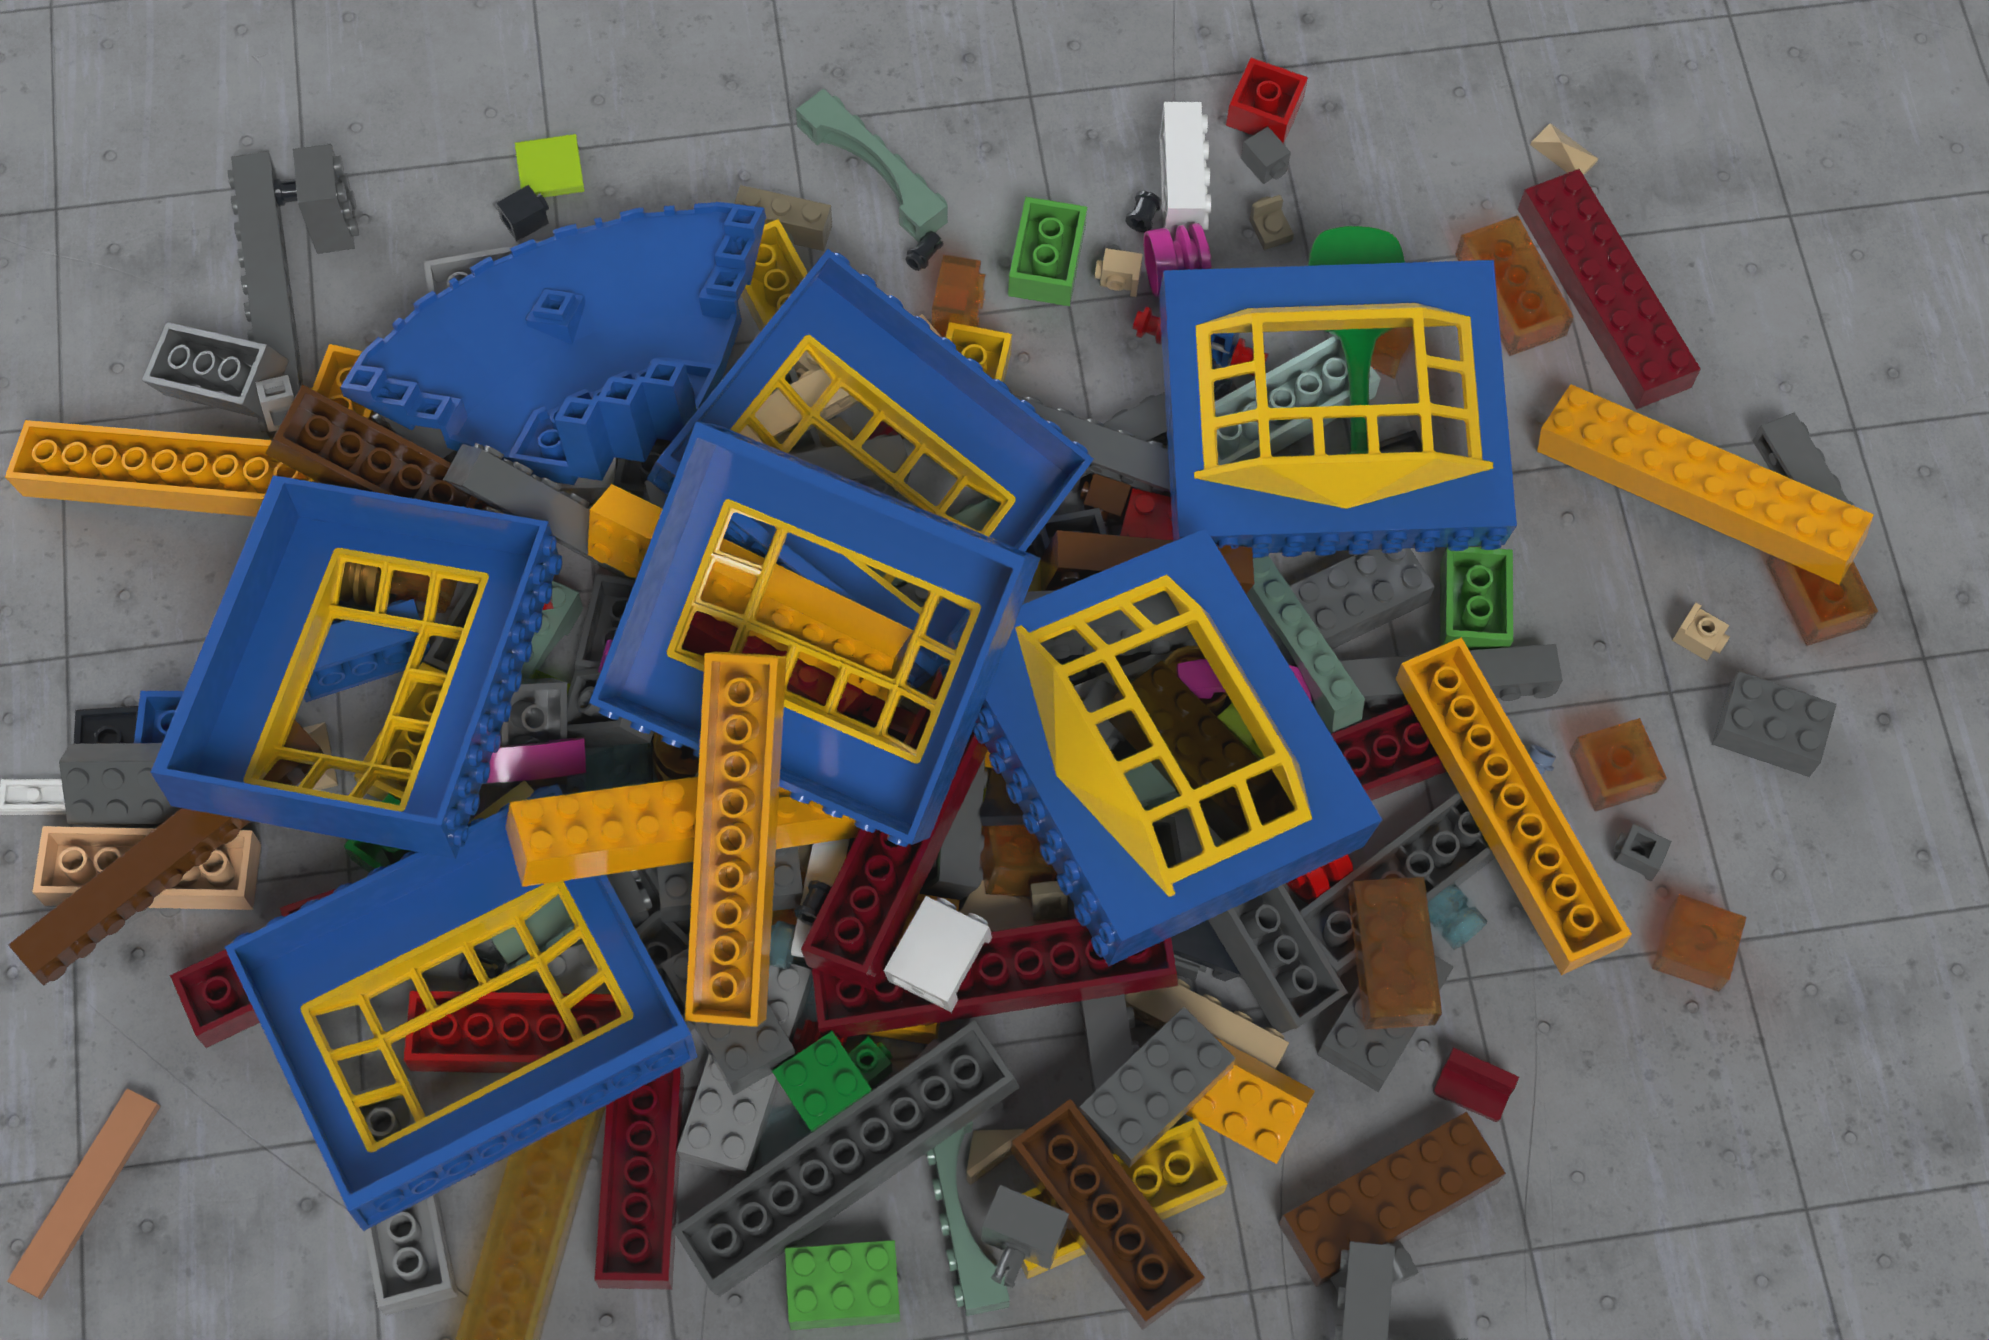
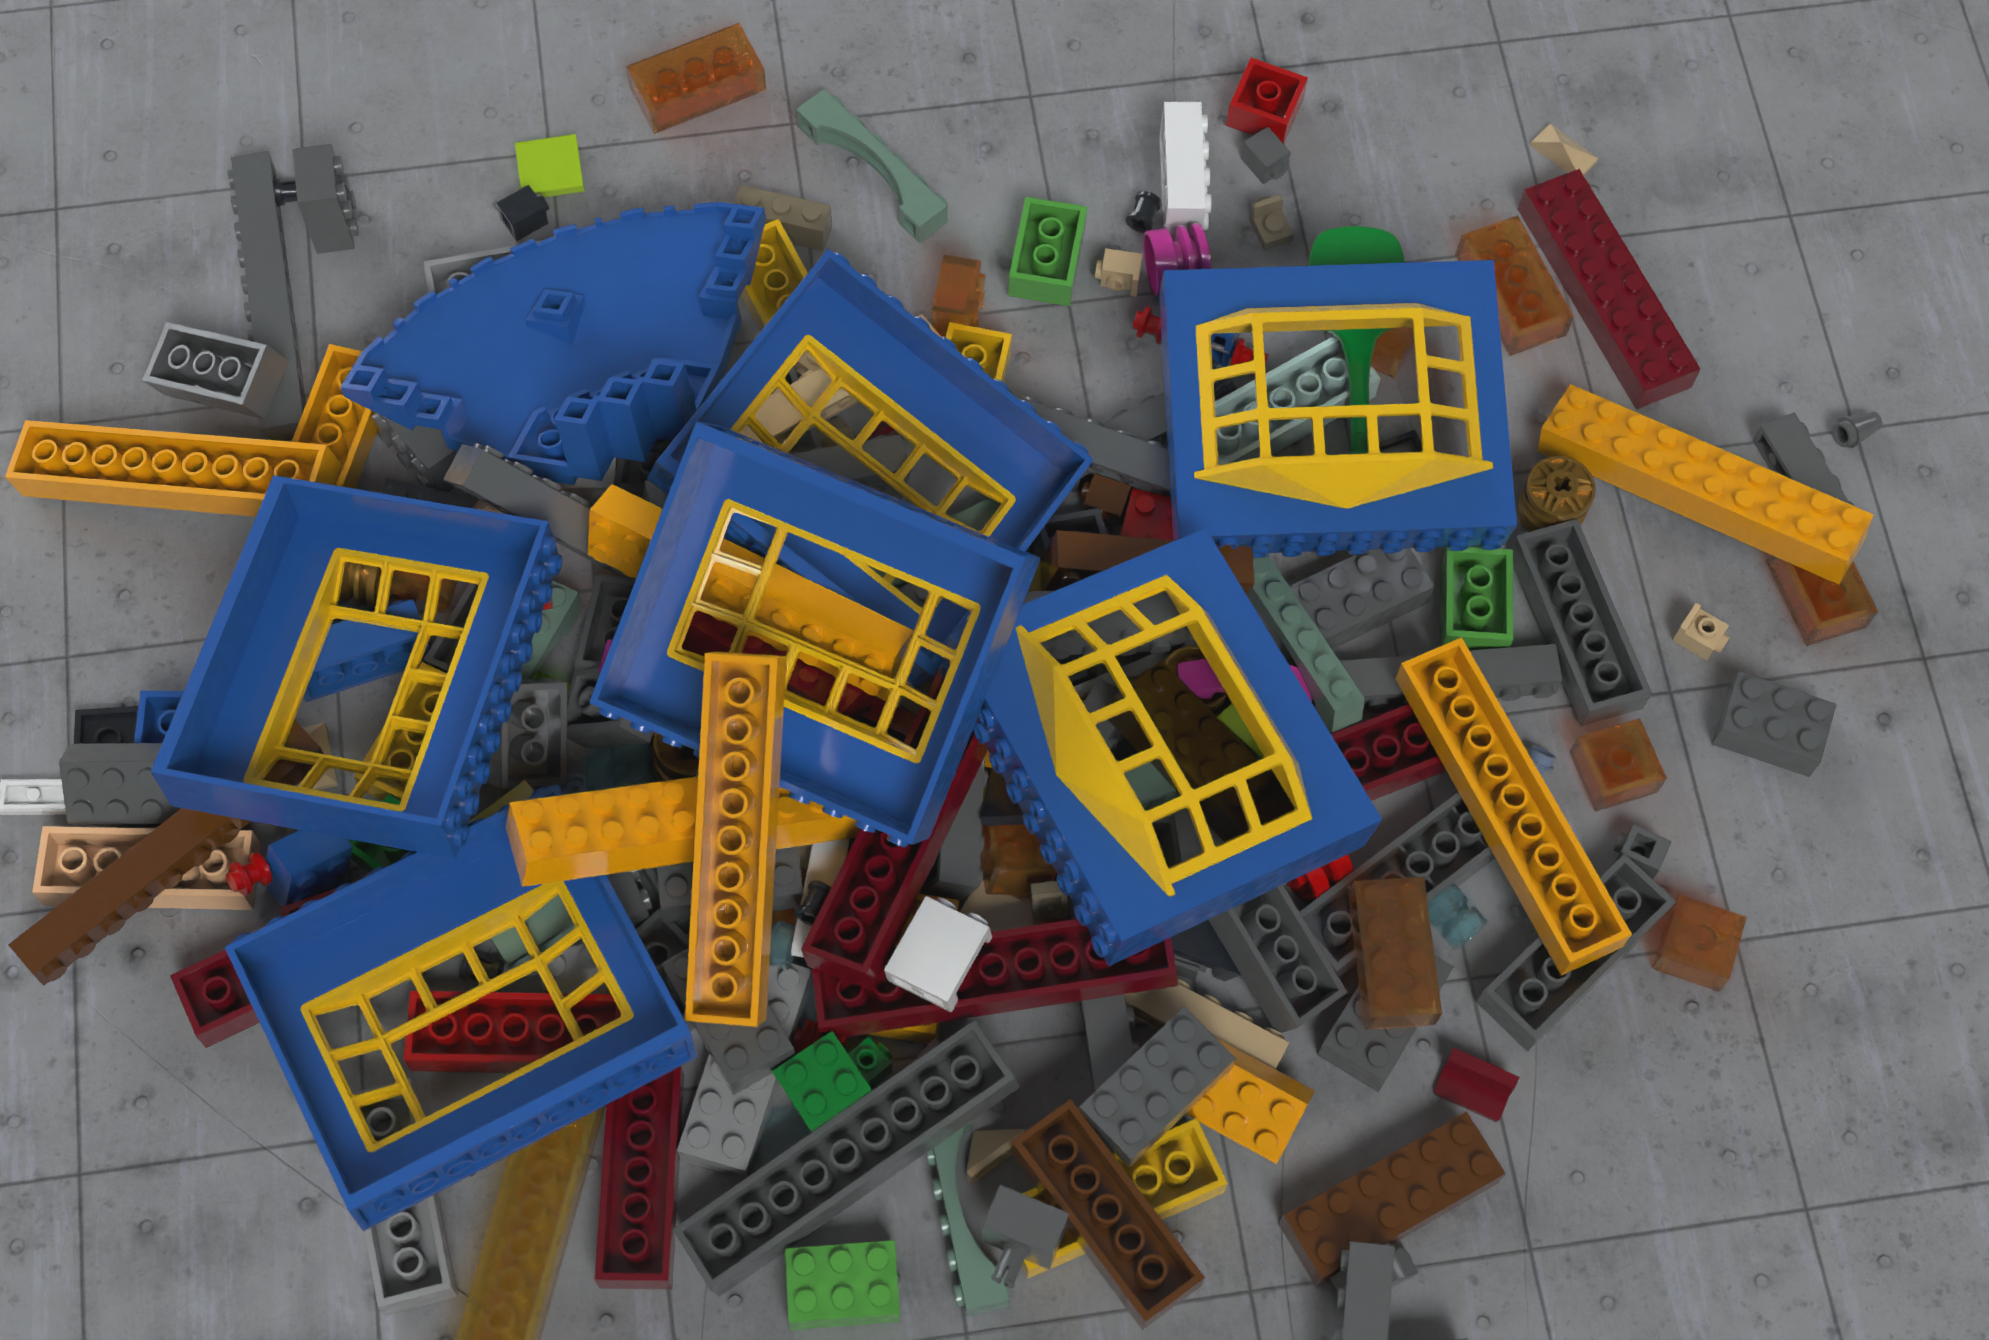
nougat tile [7,1088,160,1300] -> none
light grey brick [255,375,295,432] -> none
reddish brown brick [265,384,477,509] -> none
dark pink slope [487,738,586,783] -> none
black pin [906,231,943,271] -> none
none -> blue brick [226,830,353,907]
none -> clear orange brick [626,23,766,134]
none -> dark grey brick [1476,854,1676,1052]
none -> dark grey brick [1510,519,1652,726]
none -> pearl gold wheel [1517,456,1596,532]
none -> dark grey cone [1832,411,1882,448]

